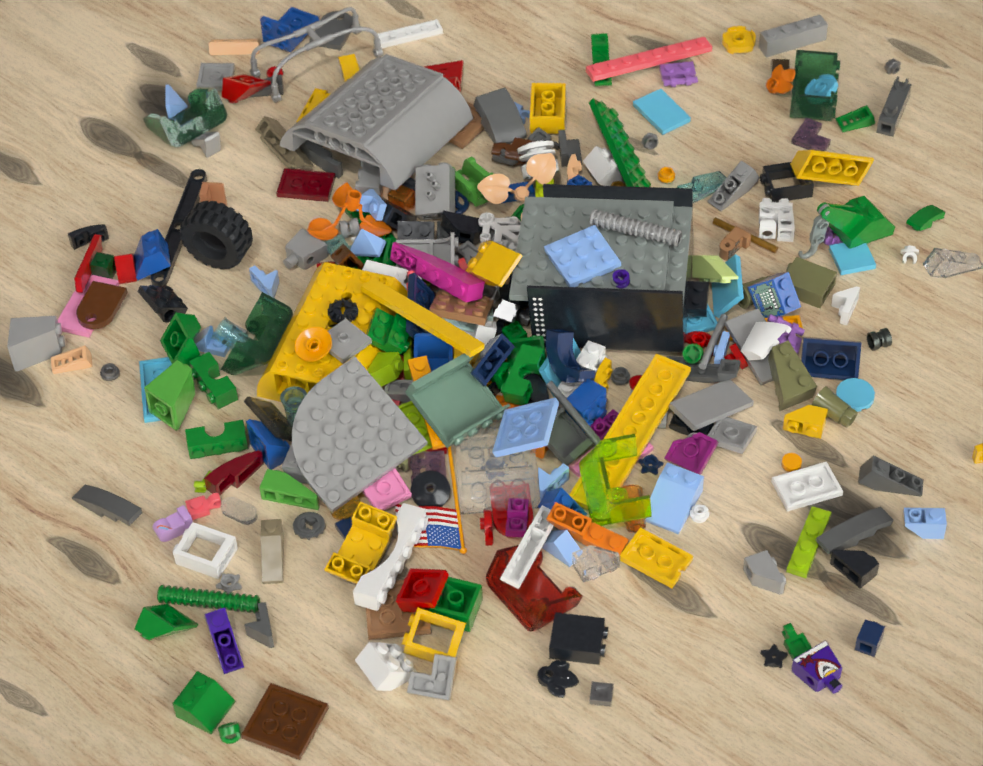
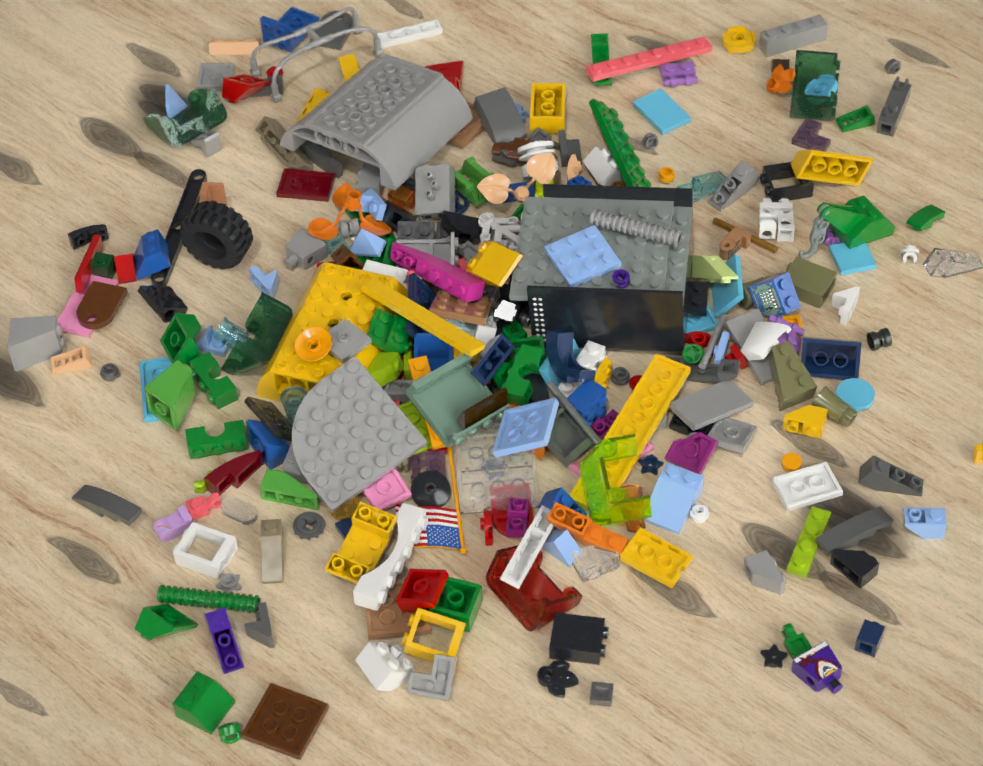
black gear [327,298,358,323] -> none
light blue slope [538,463,569,501] -> none
none -> dark brown slope [457,387,507,430]

